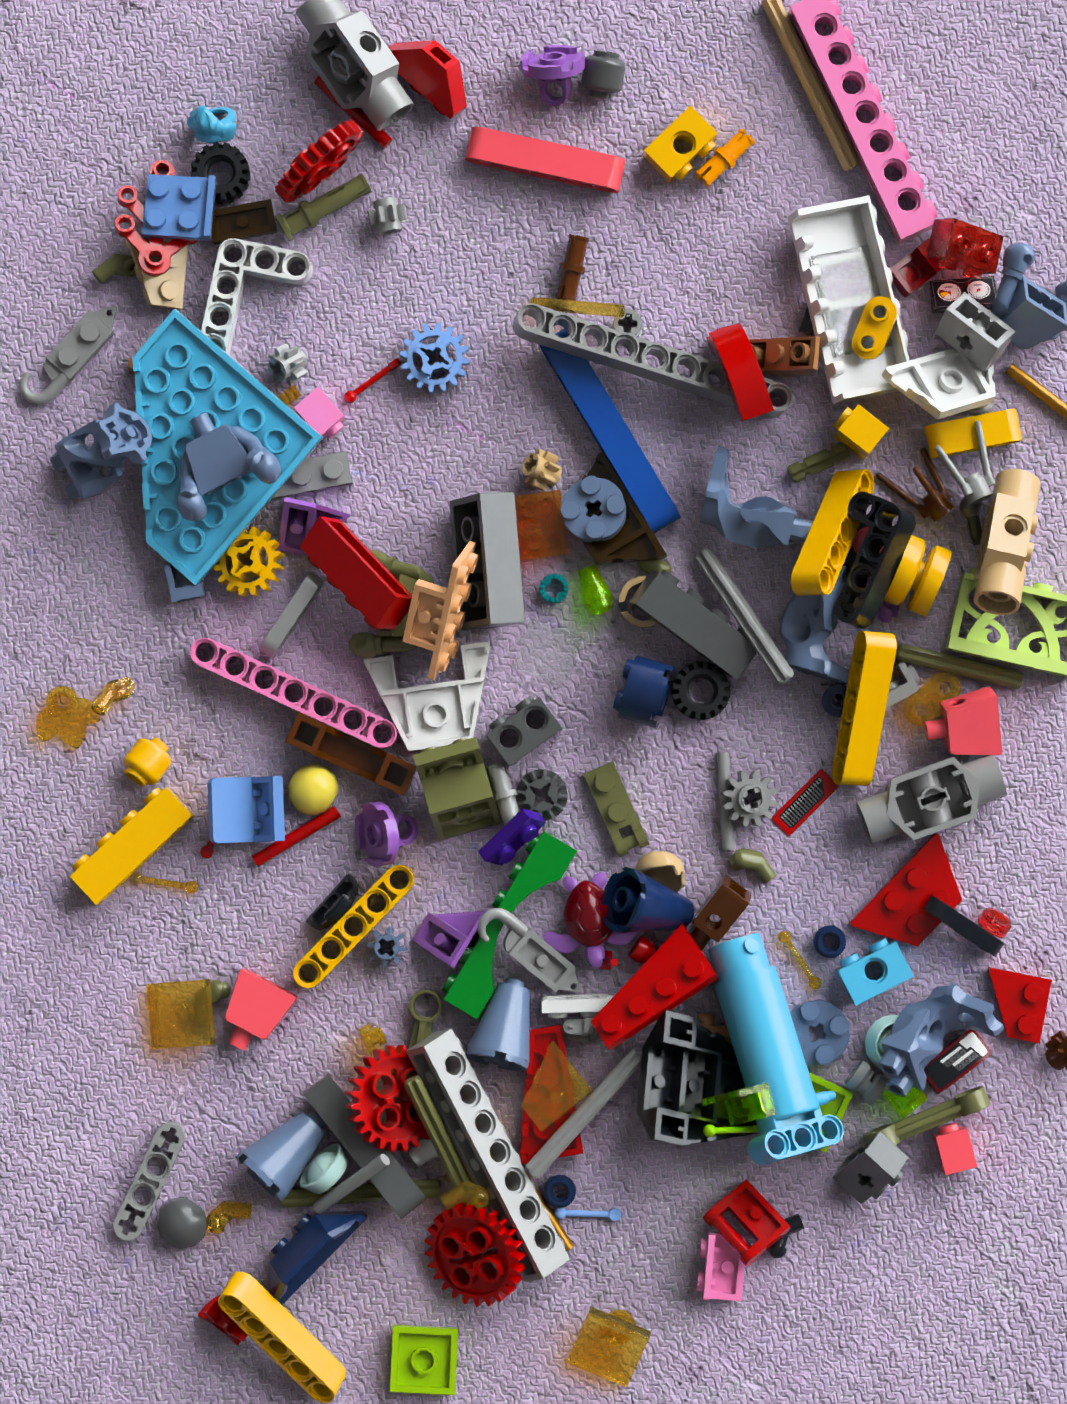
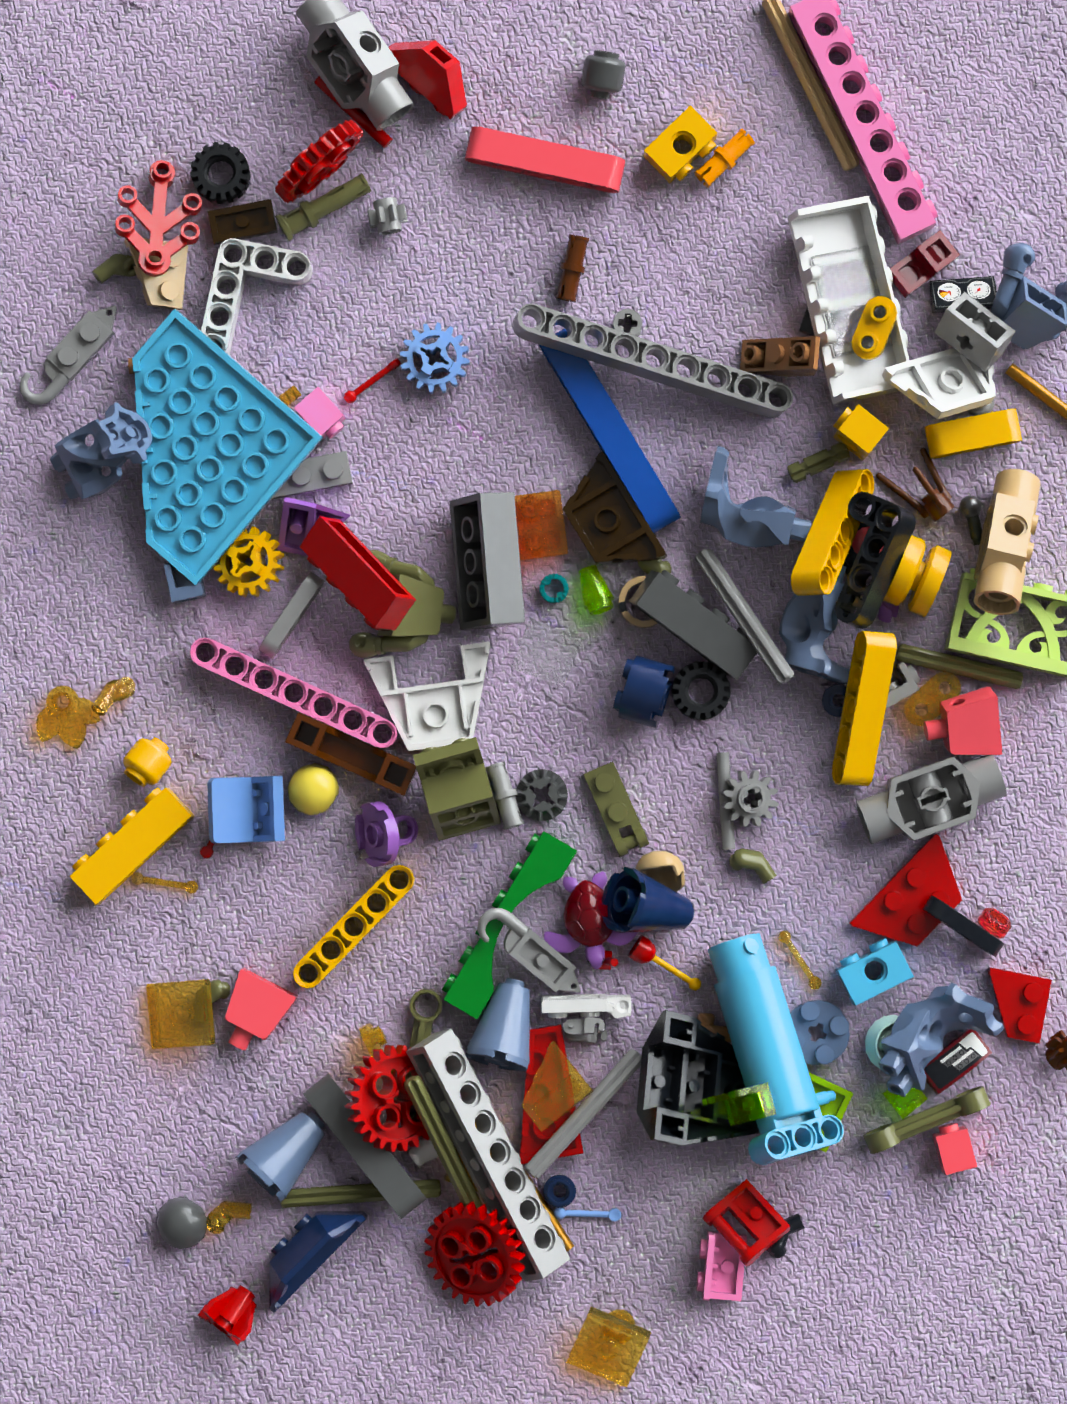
light grey beam [113,1121,186,1241] -> none
medium blue piece [142,174,216,241] -> none
sand blue torso [177,413,281,522] -> none
medium azure piece [187,105,236,144] -> none
yellow beam [218,1271,346,1403] -> none
red bar [252,806,341,867] -> none
light grey gear [268,343,308,386] -> none
light aqua hat [299,1144,348,1194] -> none
black tile [306,874,359,930] -> none
light grey bar [313,1154,390,1214] -> none
sand blue gear [367,926,408,967] -> none
lime plate [390,1324,458,1395] -> none
light nougat bracket [402,541,479,681] -> none
medium lavender slope [412,911,486,968] -> none
clear yellow arm [440,1181,489,1210] -> none
dark purple plate [478,808,546,866] -> none
dark grey brick [486,696,562,767] -> none
medium lavender tile [520,45,585,107] -> none
tan gear [522,449,562,491] -> none
clear yellow bar [530,297,625,317] -> none
sand blue plate [561,476,626,543] -> none
red wing [590,923,719,1051] -> none
reddish brown torso [690,874,752,951] -> none
lime hinge [703,1124,760,1137] -> none
red arch [706,323,774,421] -> none
sticker [772,769,839,836] -> none
dark blue plate [813,925,846,958] -> none
dark grey brick [832,1132,909,1204] -> none
light grey wheel [844,1060,889,1105] -> none
clear red brick [926,218,1004,279] -> none
light grey plant [935,420,996,506] -> none

